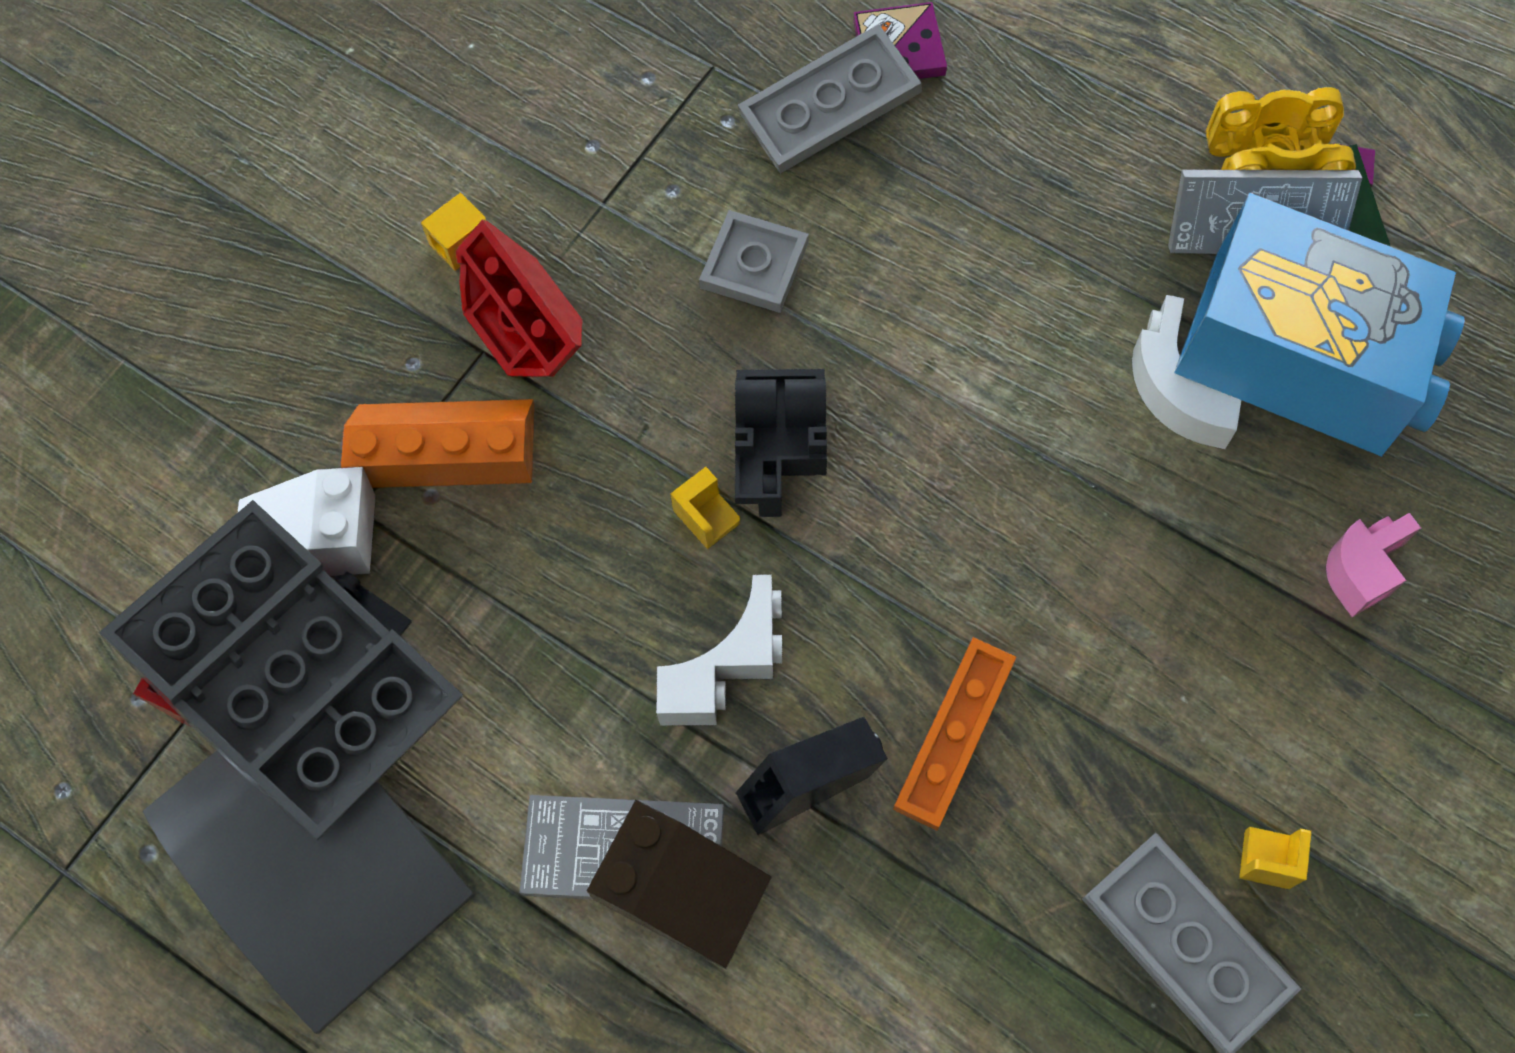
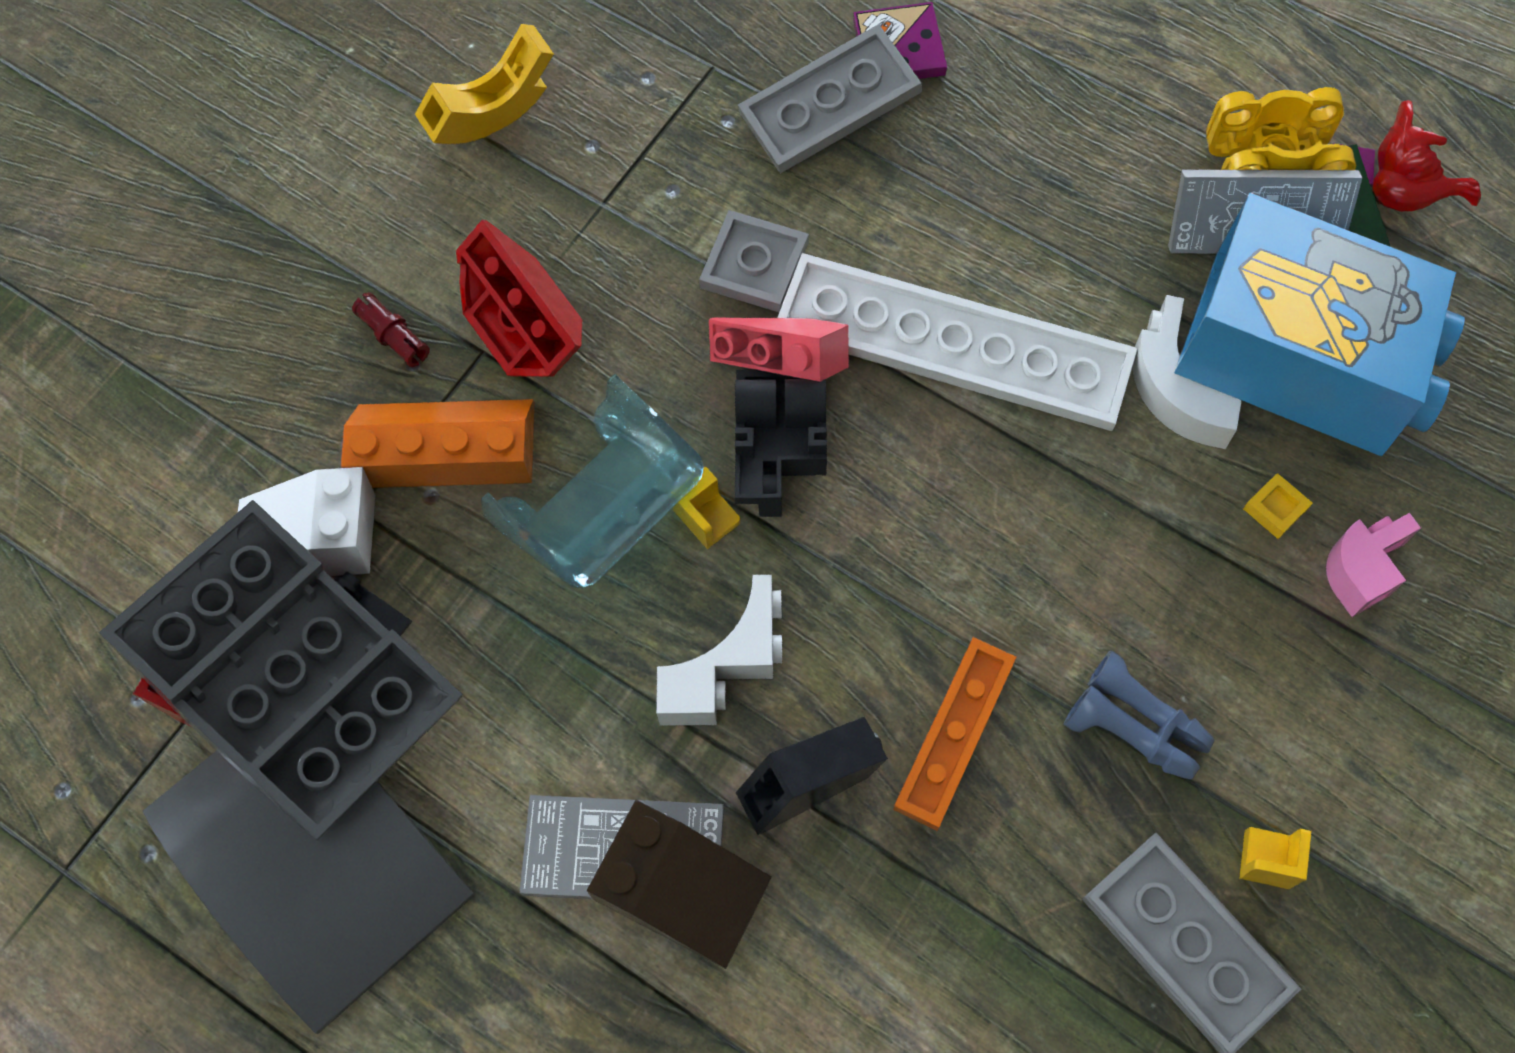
yellow panel [421,192,486,271] -> none
none -> dark red pin [352,292,430,368]
none -> yellow arch [415,24,554,144]
none -> clear light blue windscreen [481,374,704,588]
none -> coral slope [709,318,849,382]
none -> white plate [777,253,1137,431]
none -> sand blue piece [1064,650,1215,780]
none -> yellow plate [1243,473,1313,539]
none -> red piece [1373,100,1481,212]

